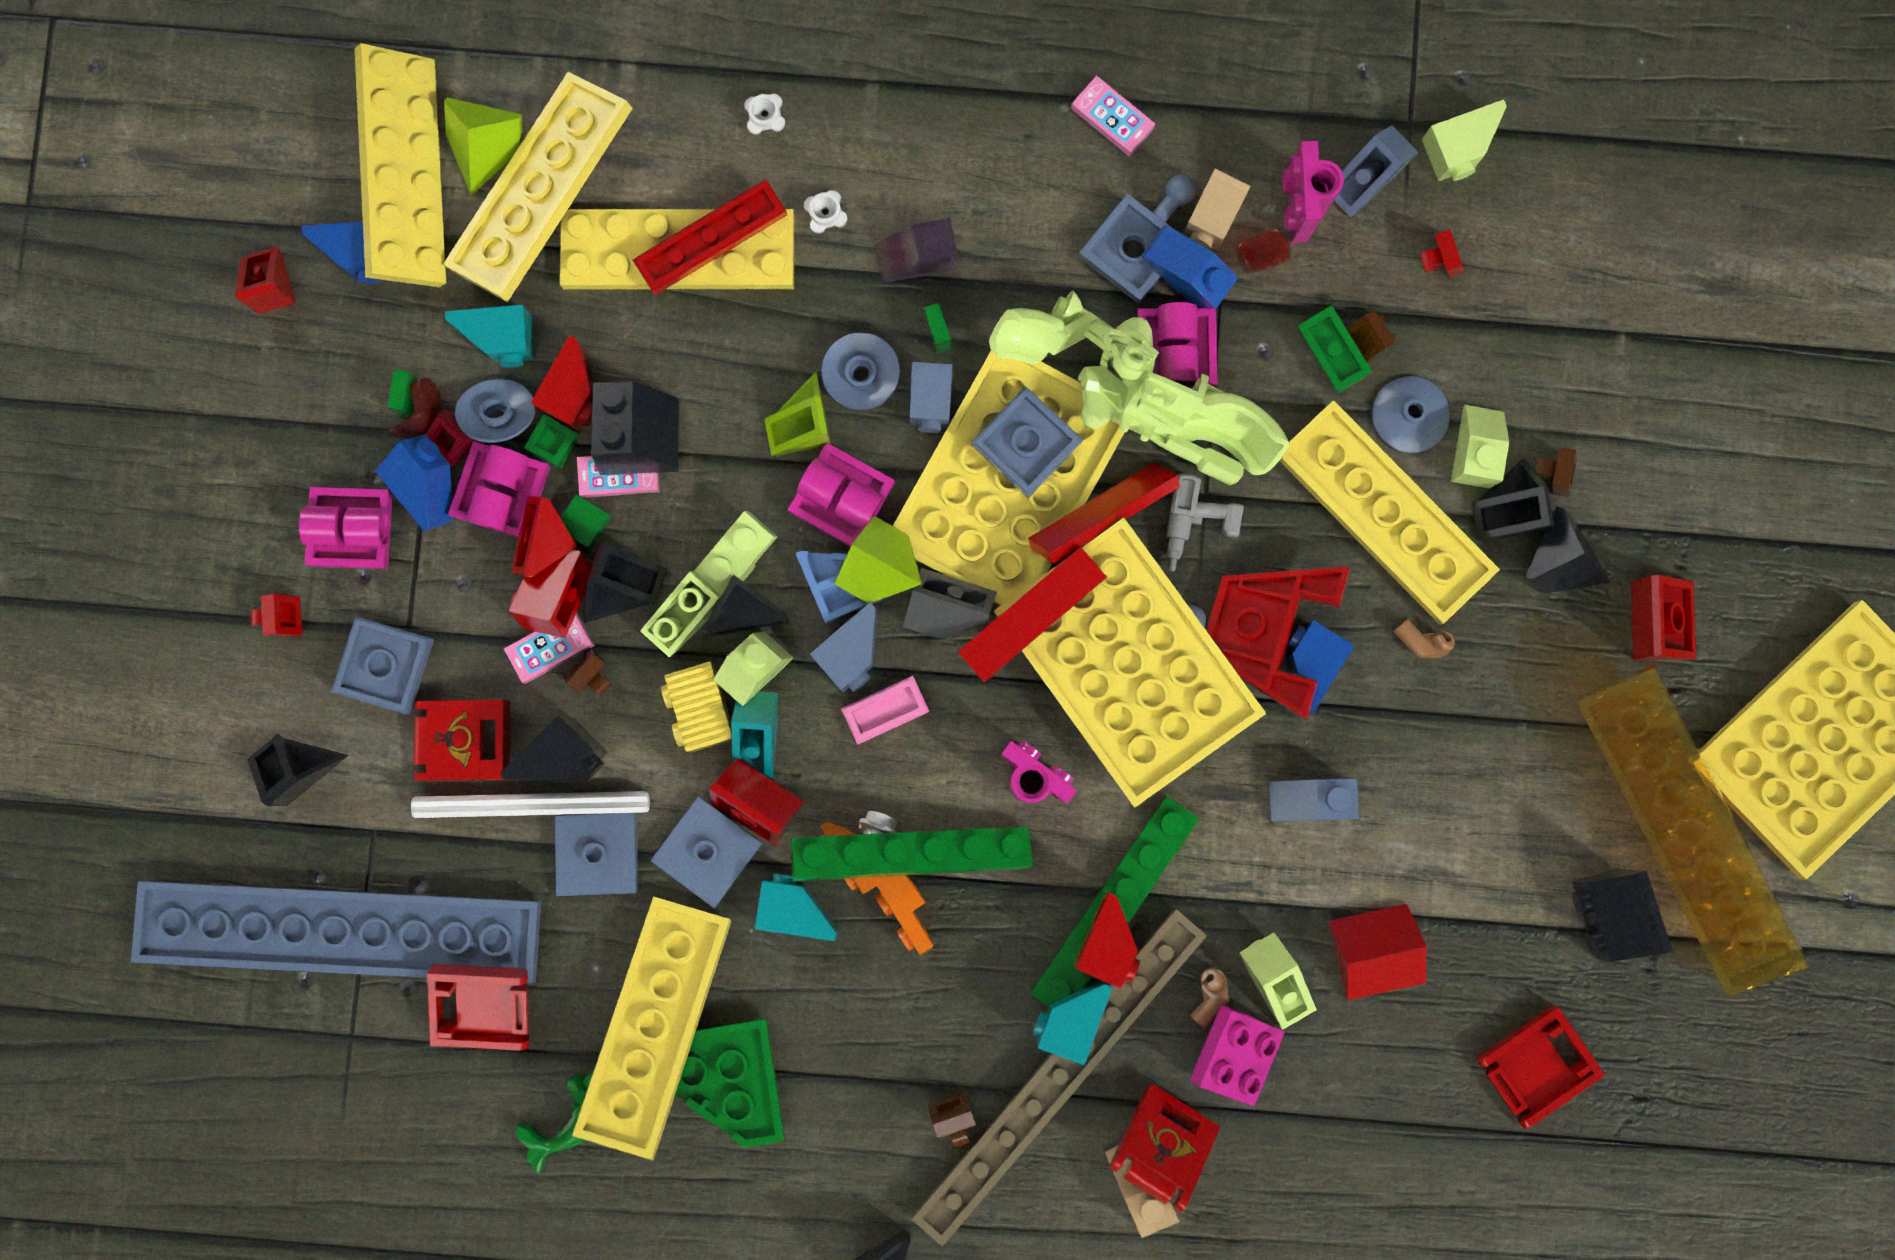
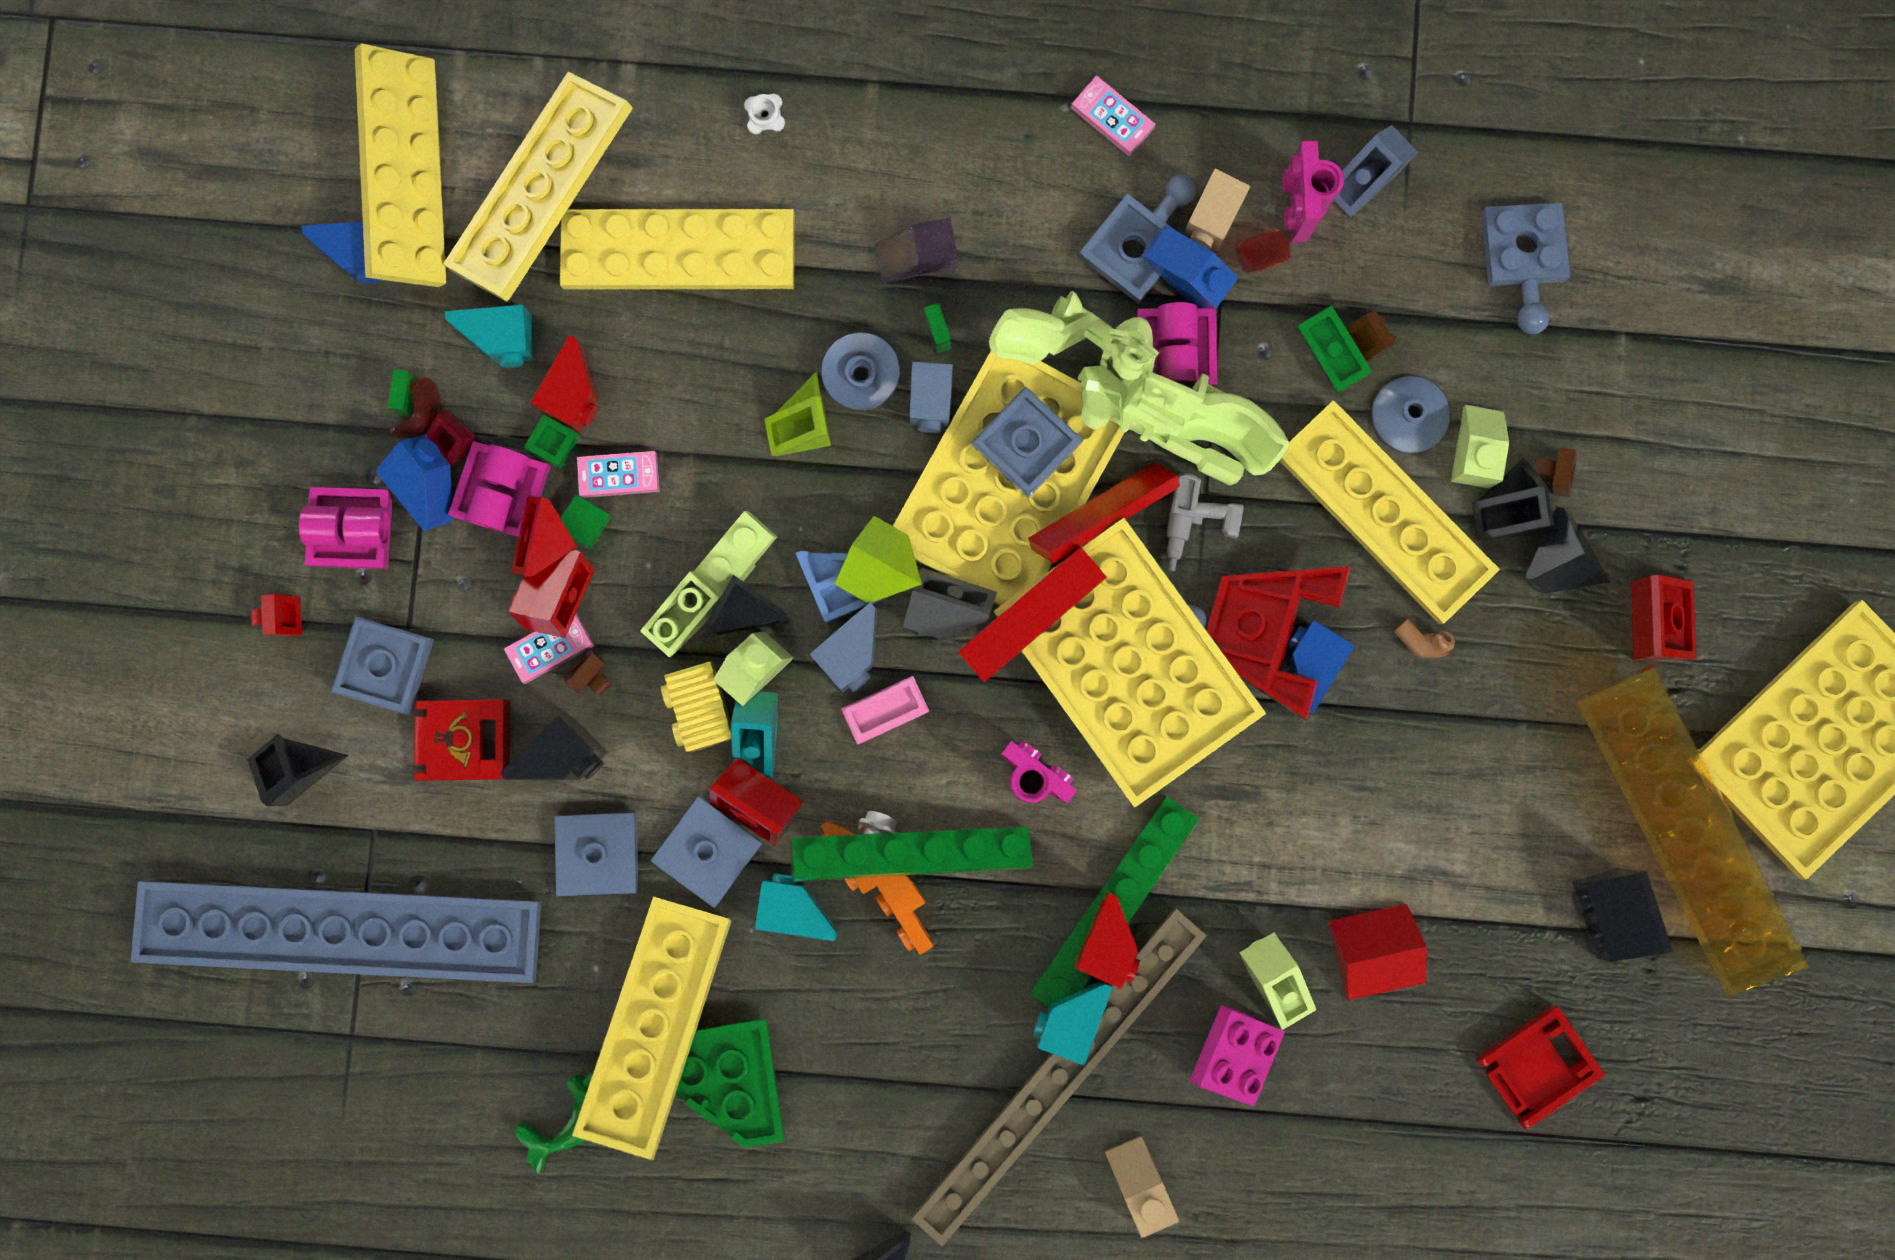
red slope [235,246,296,314] -> none
white axle [411,791,650,818] -> none
container [427,964,529,1051] -> none
lime slope [444,97,523,196] -> none
sand blue dish [455,379,535,443] -> none
black slope [585,542,668,623] -> none
black slope [591,381,680,475] -> none
red tile [633,179,787,296] -> none
dark pink plate [788,442,895,547] -> none
white plate [804,190,847,234] -> none
reddish brown tile [928,1092,976,1148] -> none
red container [1109,1083,1220,1213] -> none
medium nougat arm [1190,968,1229,1029] -> none
sand blue slope [1268,778,1359,821] -> none
red tile [1420,229,1465,278] -> none
yellowish green slope [1422,99,1507,181] -> none
none -> sand blue plate [1481,203,1570,334]

